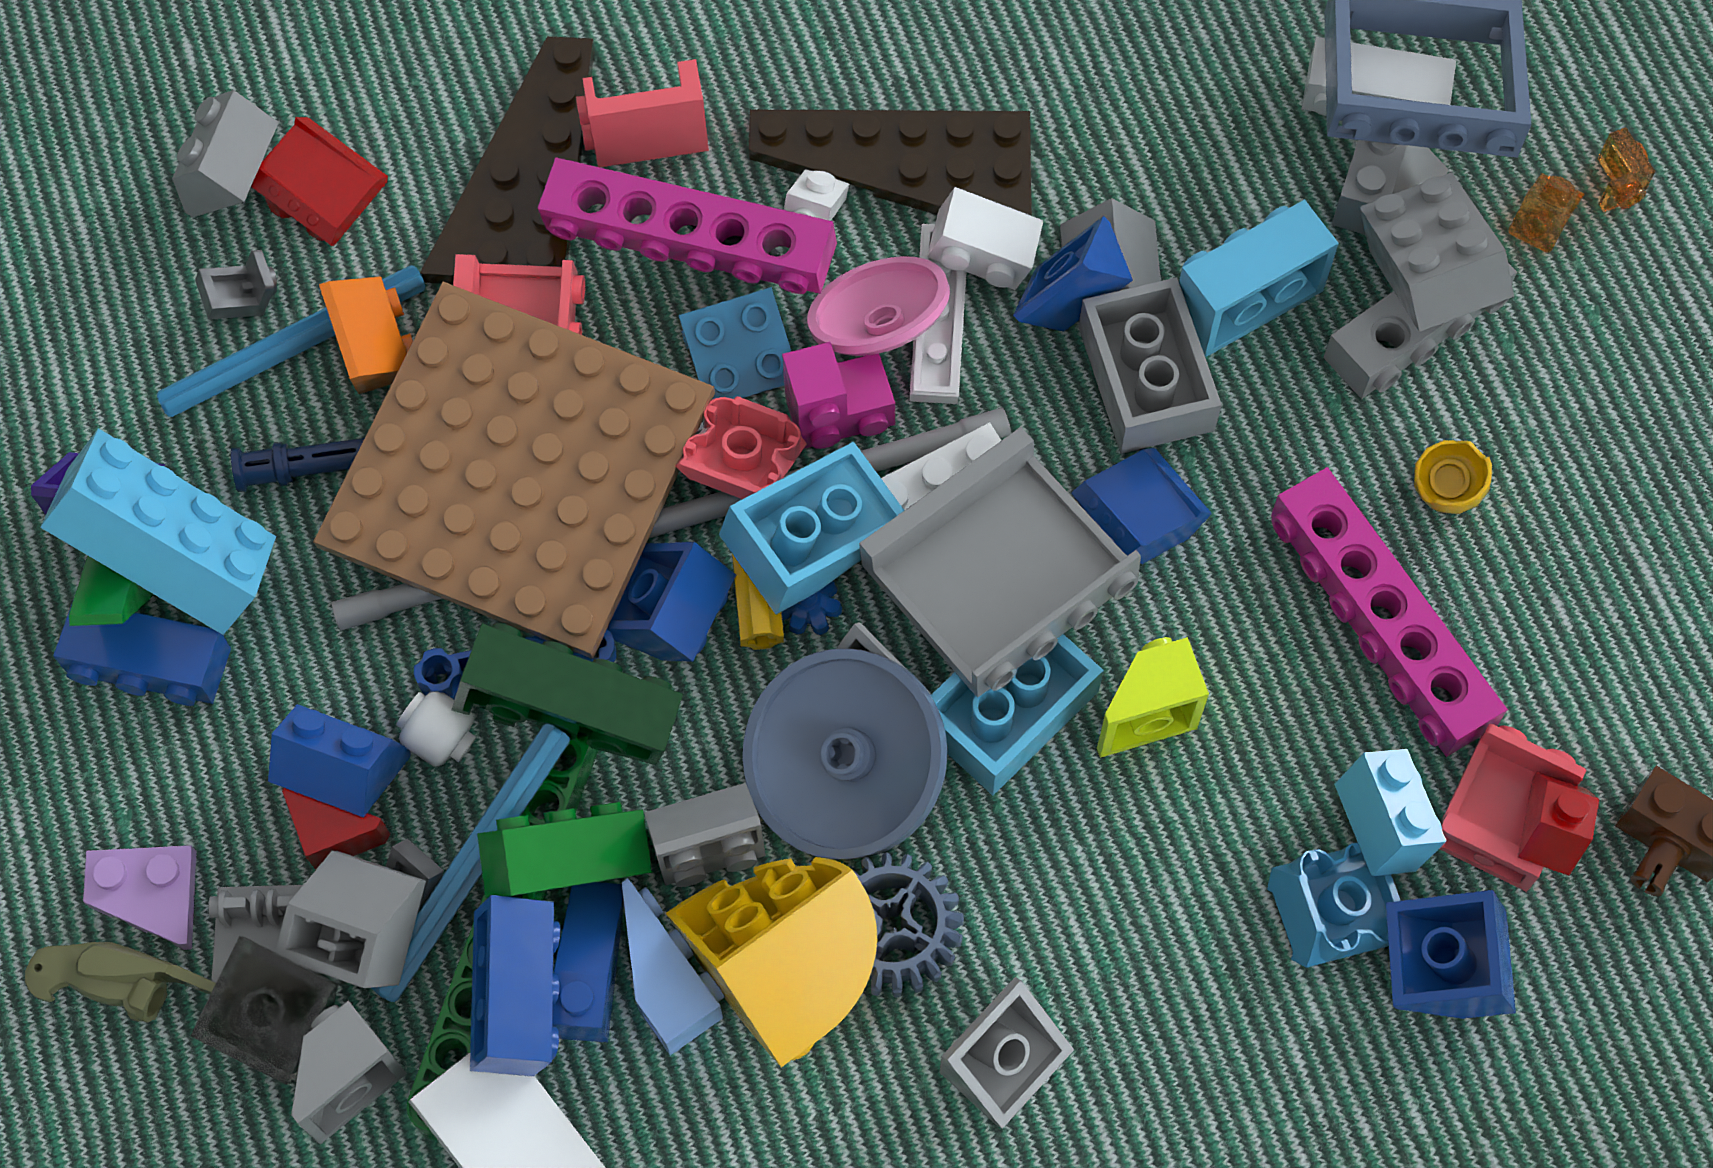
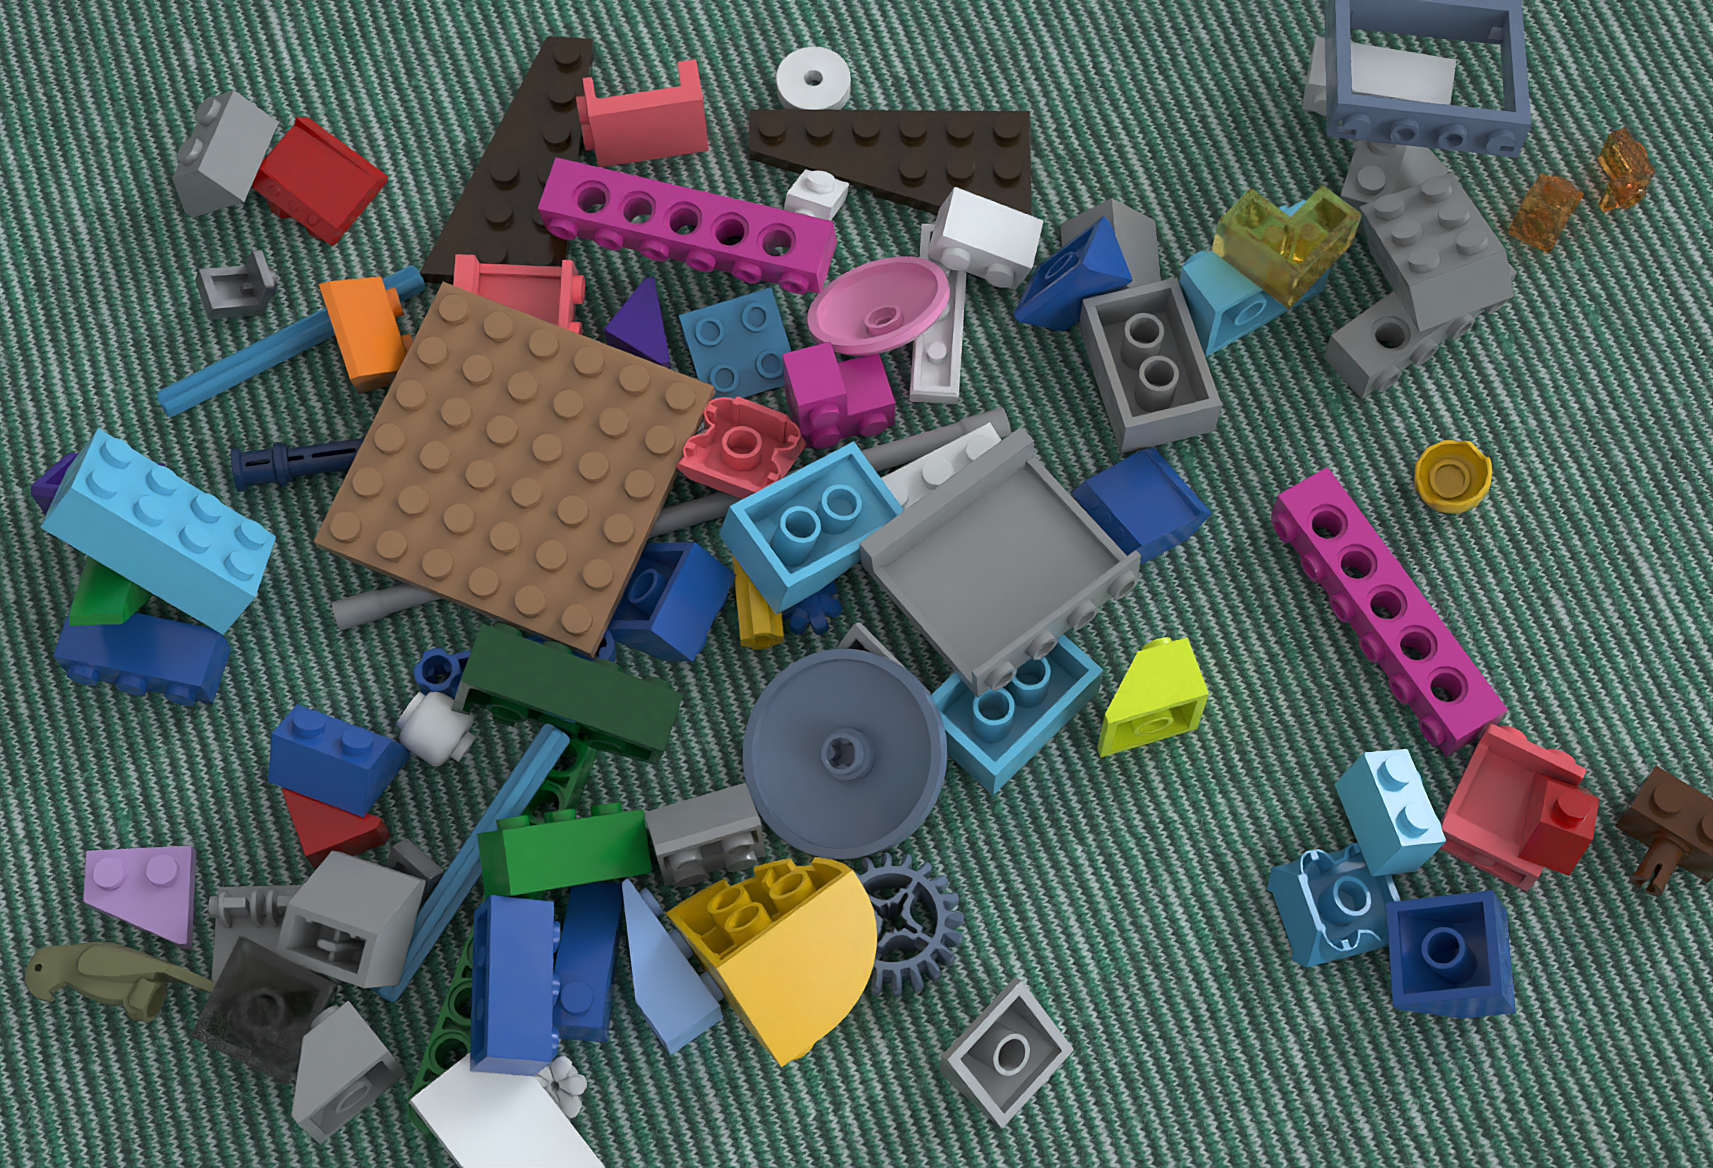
none -> white plant [535,1056,587,1118]
none -> dark purple slope [604,277,671,369]
none -> white piece [776,47,851,110]
none -> clear yellow brick [1212,185,1362,309]

